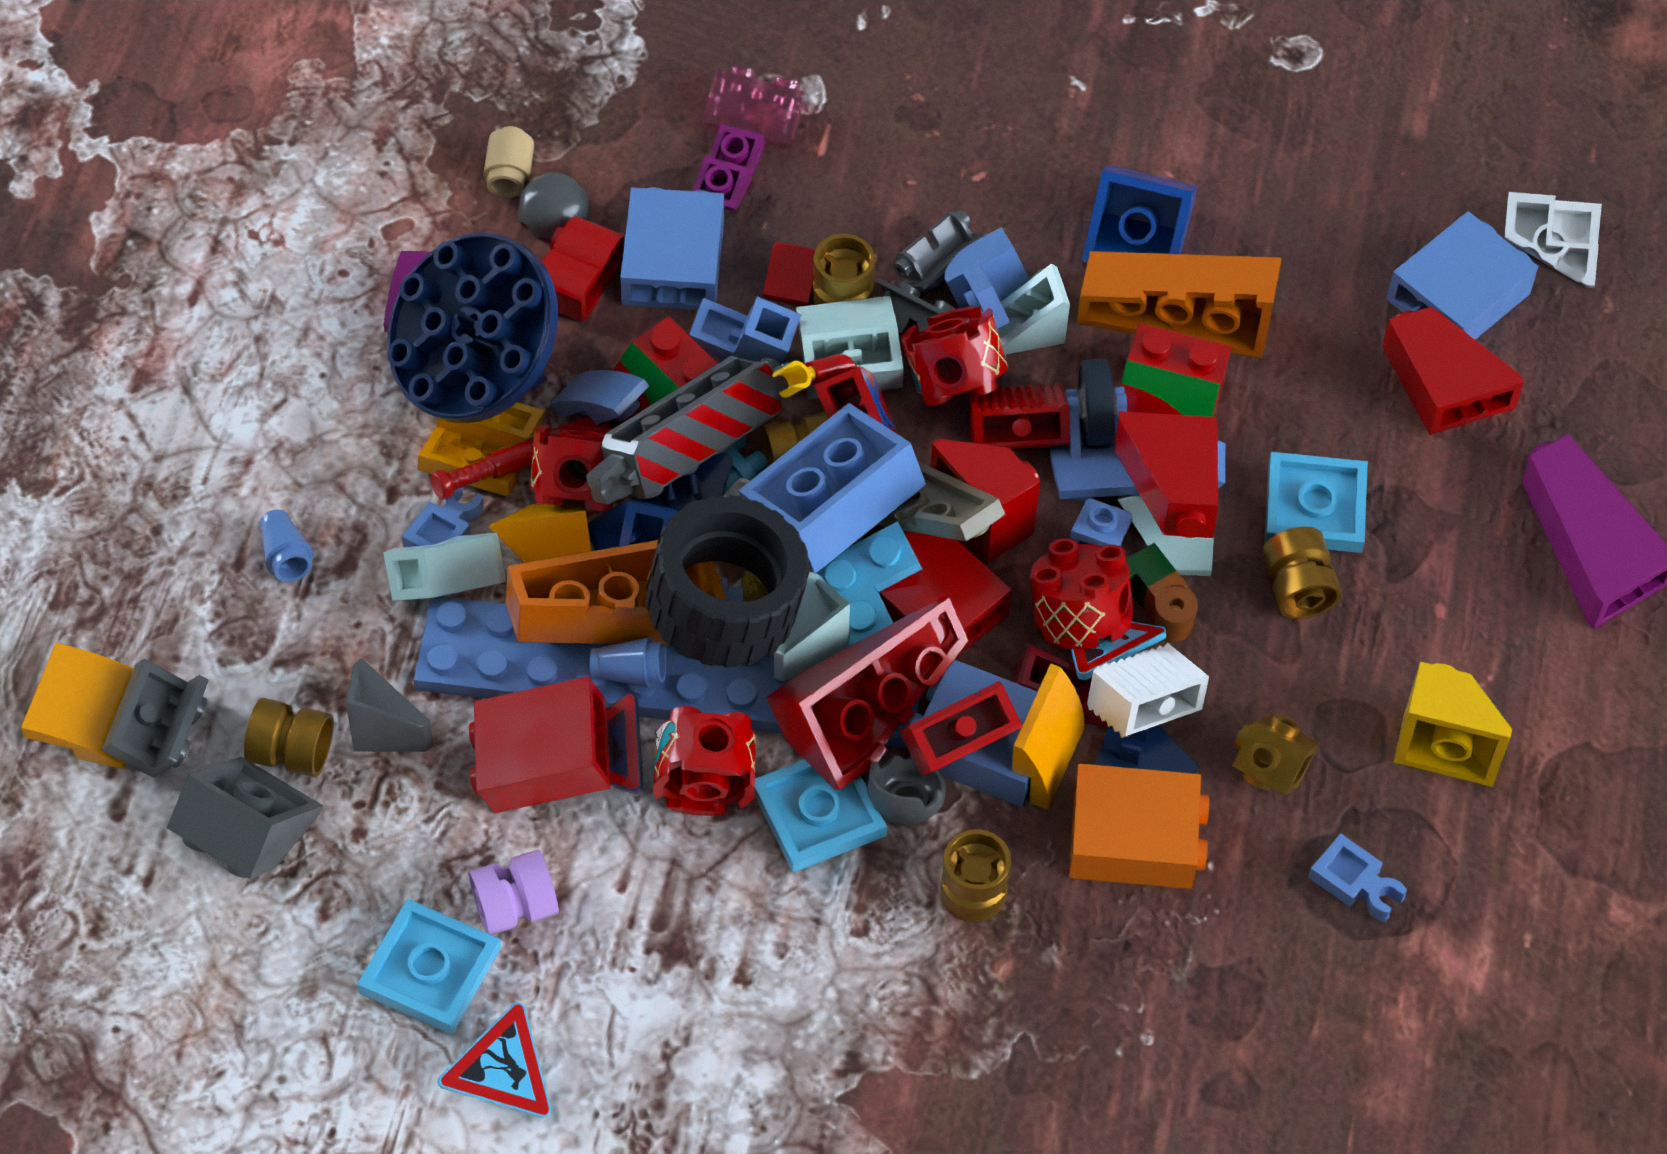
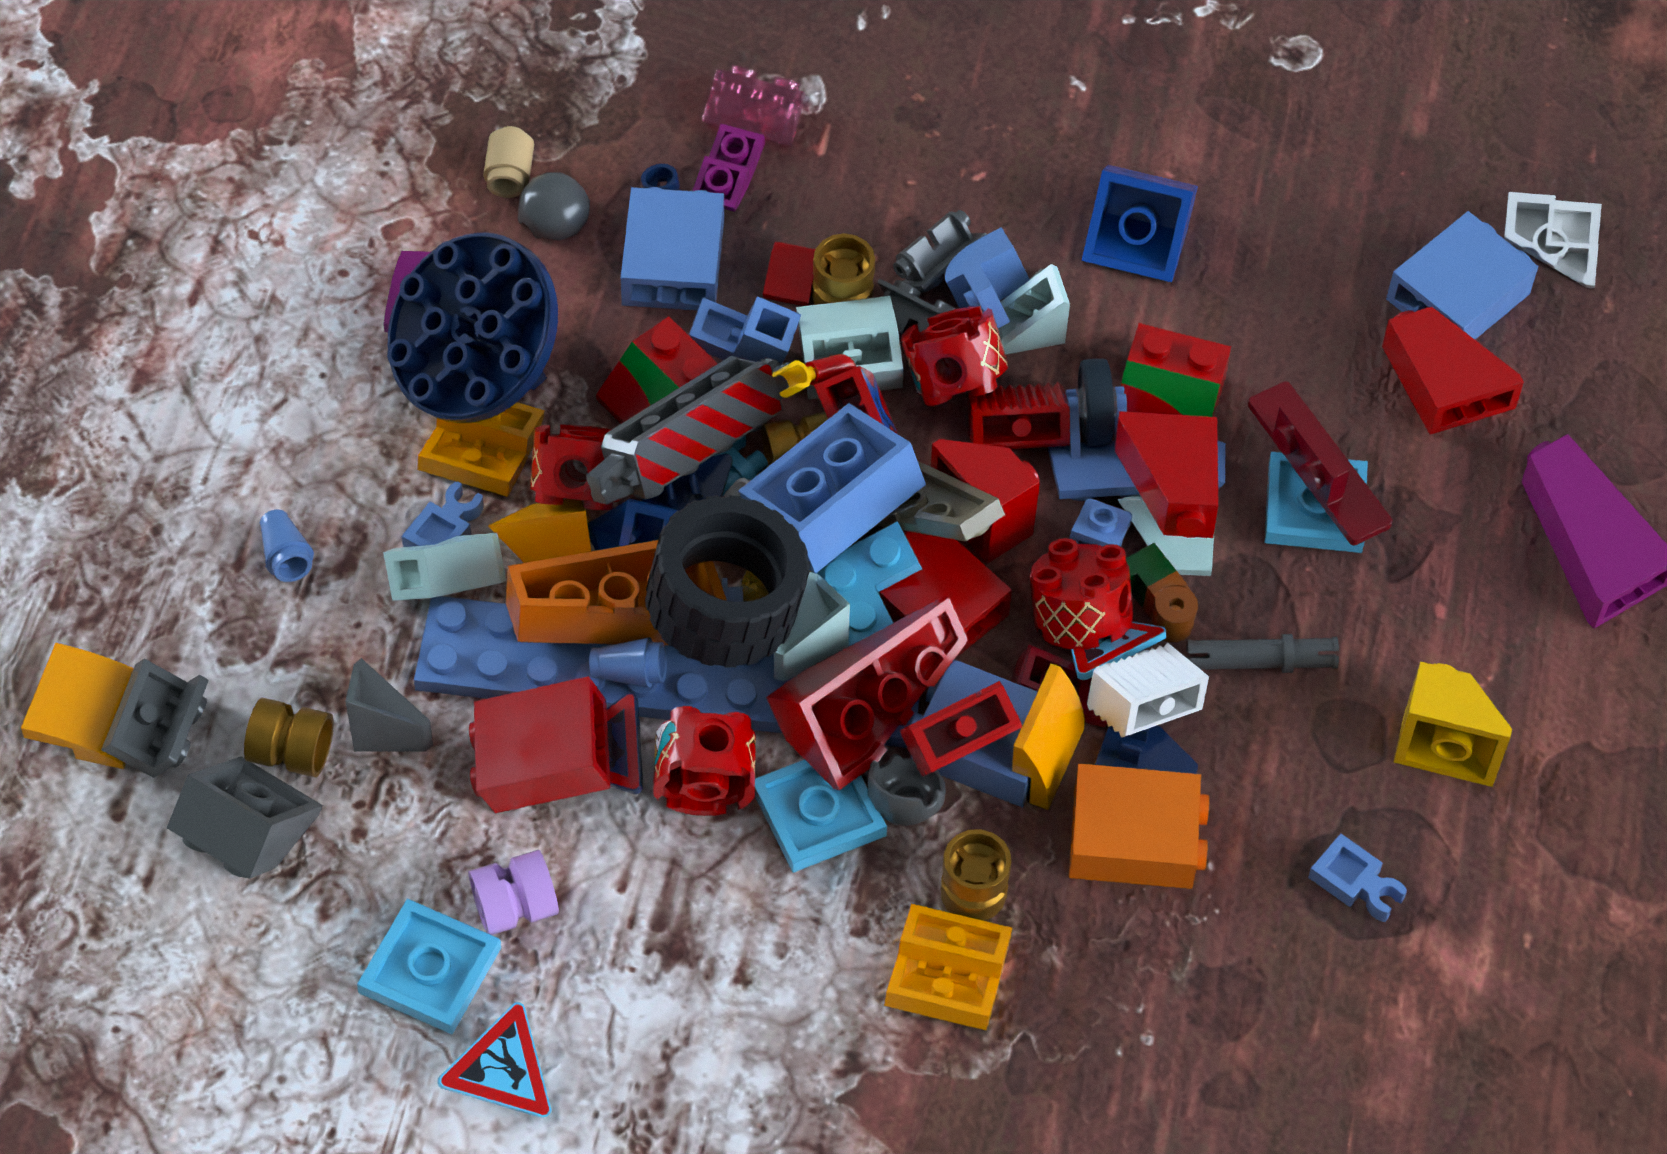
red piece [430,415,610,500] -> none
red brick [540,216,625,322] -> none
medium blue slope [550,370,649,425] -> none
orange wedge [1076,251,1282,358] -> none
pearl gold brick [1232,714,1320,796] -> none
pearl gold wheel [1262,526,1342,619] -> none
none -> dark blue hinge [641,164,680,190]
none -> light orange slope [884,903,1012,1031]
none -> dark grey pin [1186,634,1339,673]
none -> dark red bracket [1248,381,1393,546]

